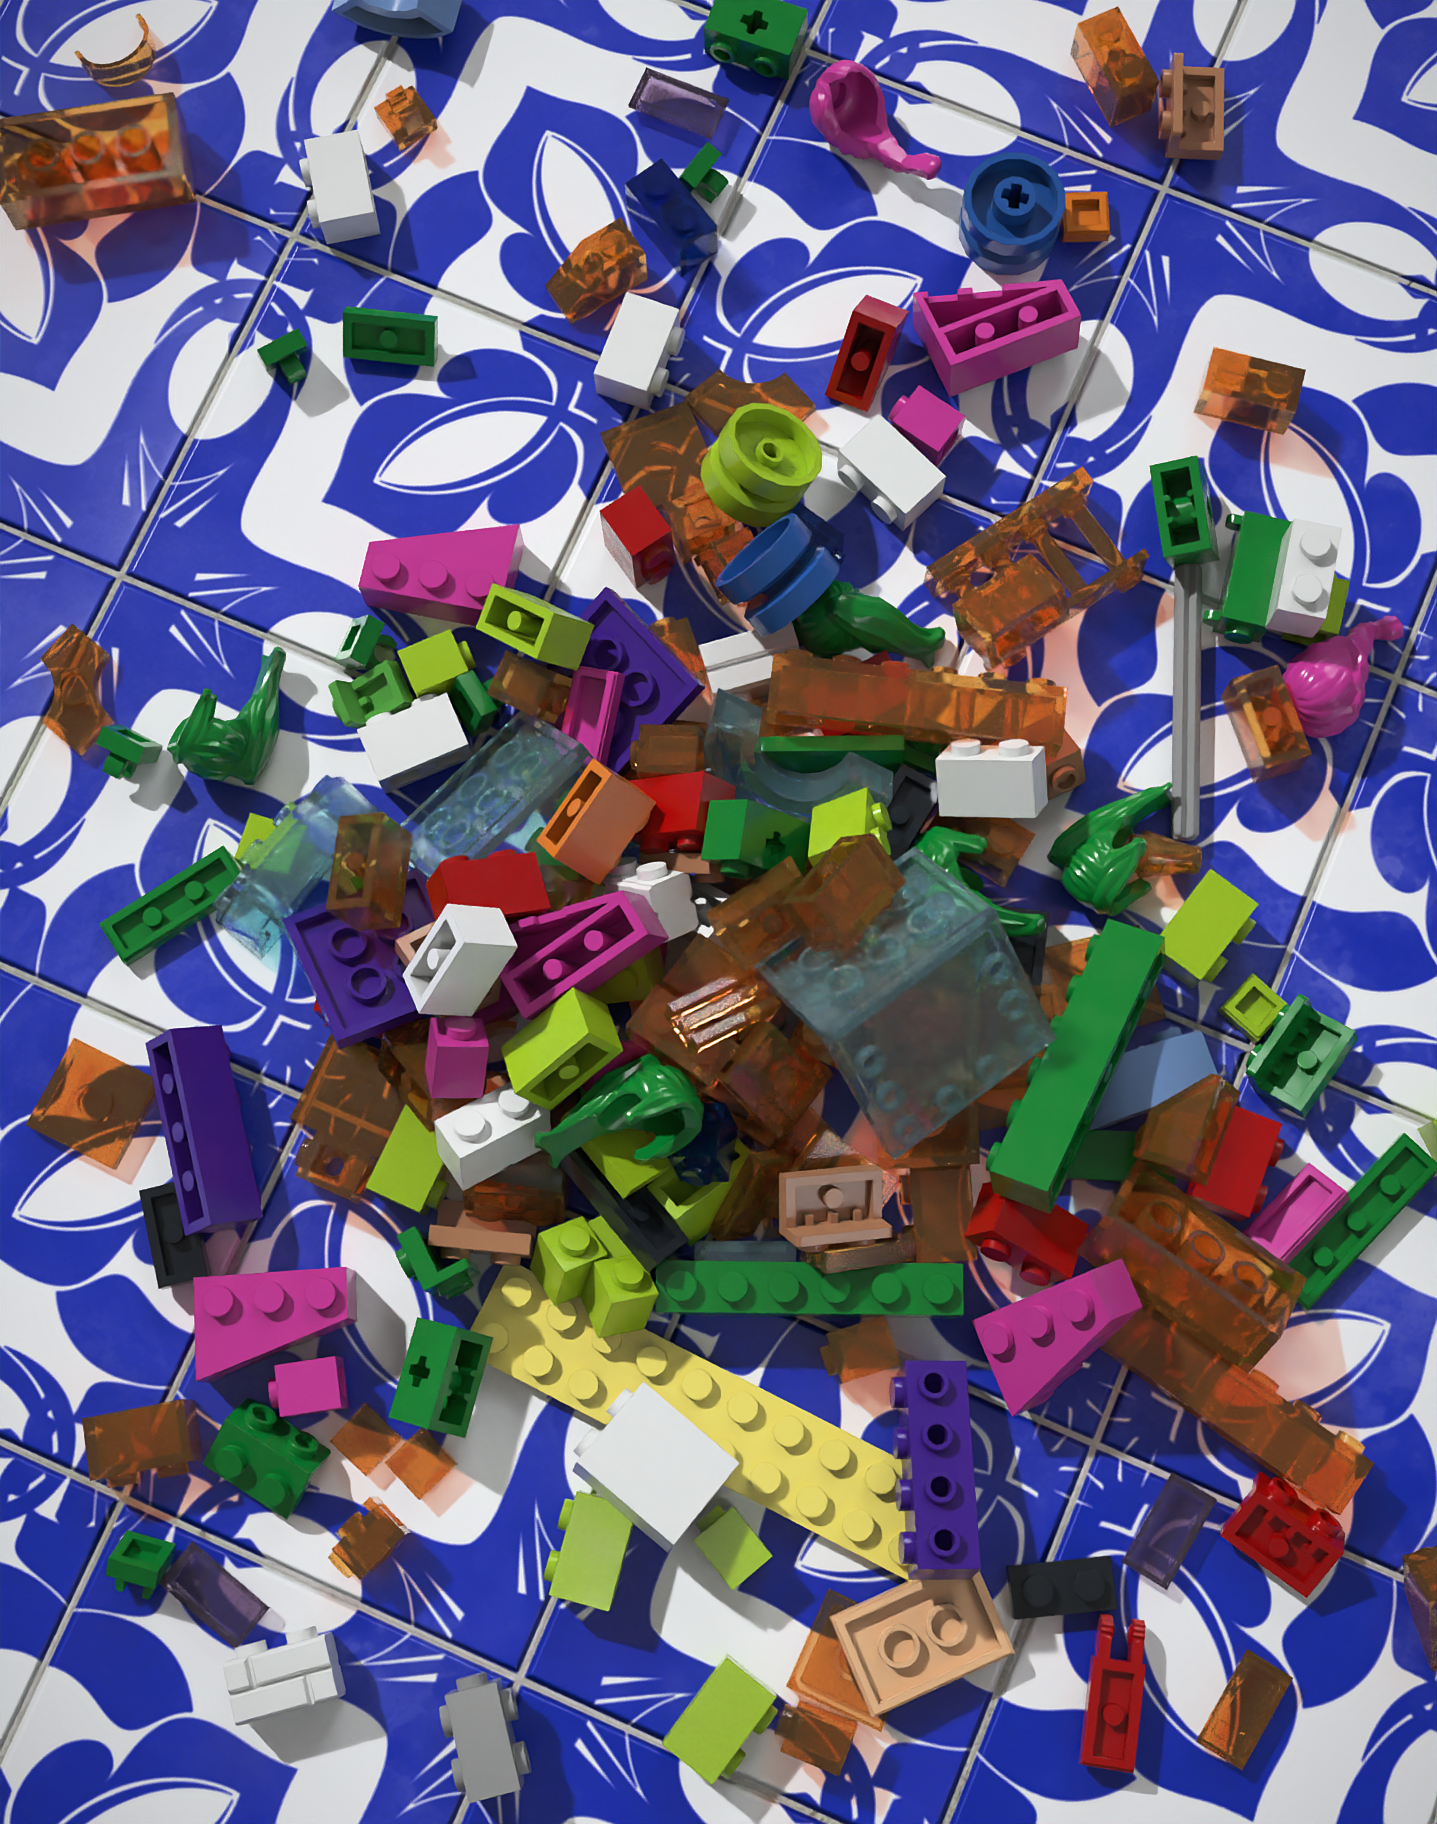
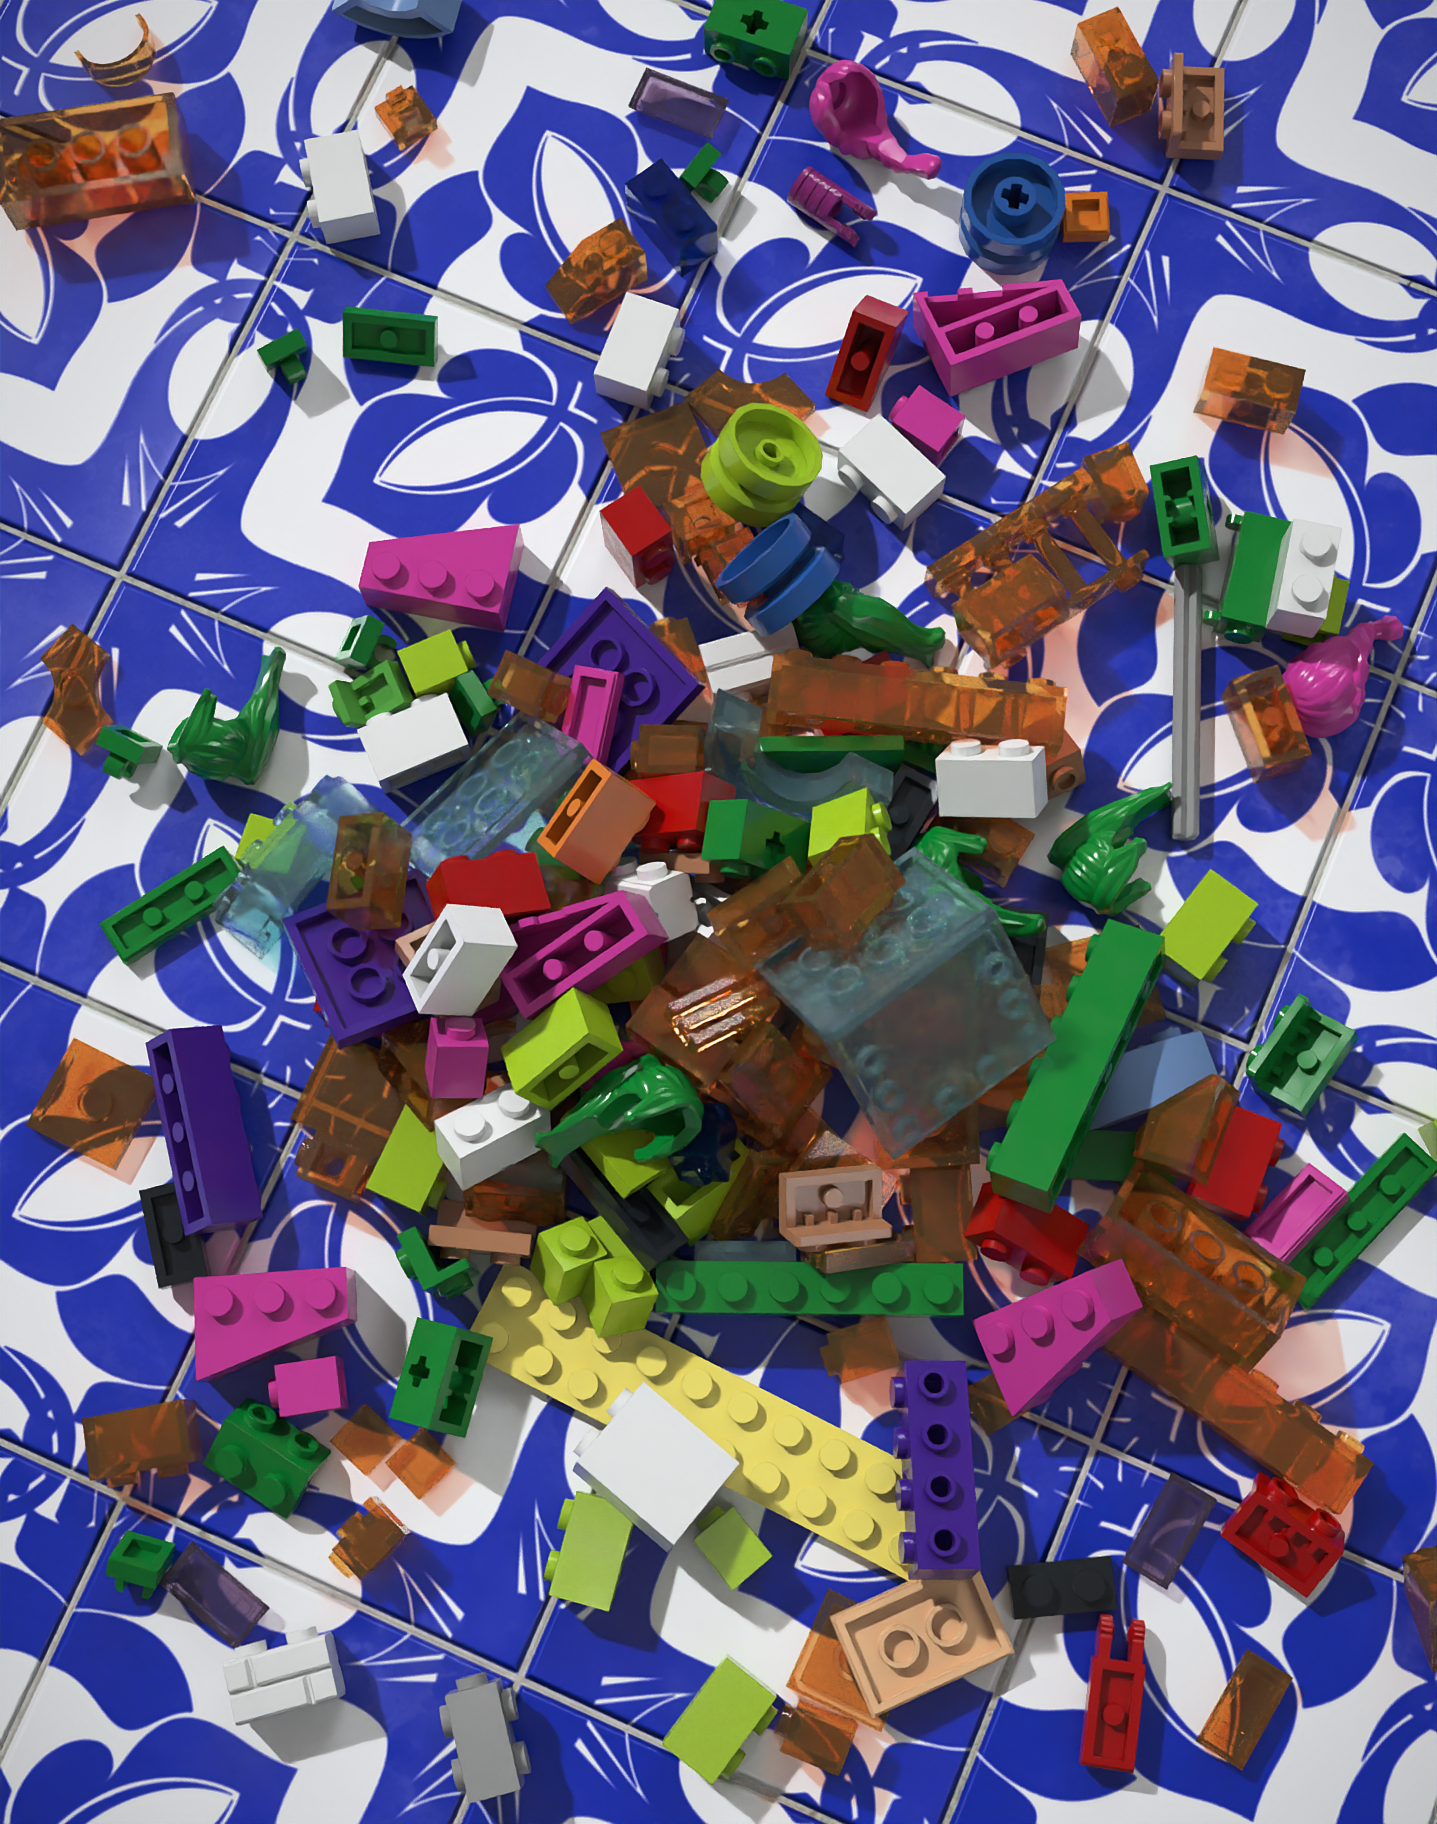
lime brick [476,583,595,671] -> none
clear orange cone [1127,830,1202,878] -> none
lime tile [1218,973,1287,1044] -> none
none -> magenta hinge [787,166,877,247]
none -> clear orange tile [968,1372,1031,1436]
none -> clear orange brick [1078,441,1150,524]

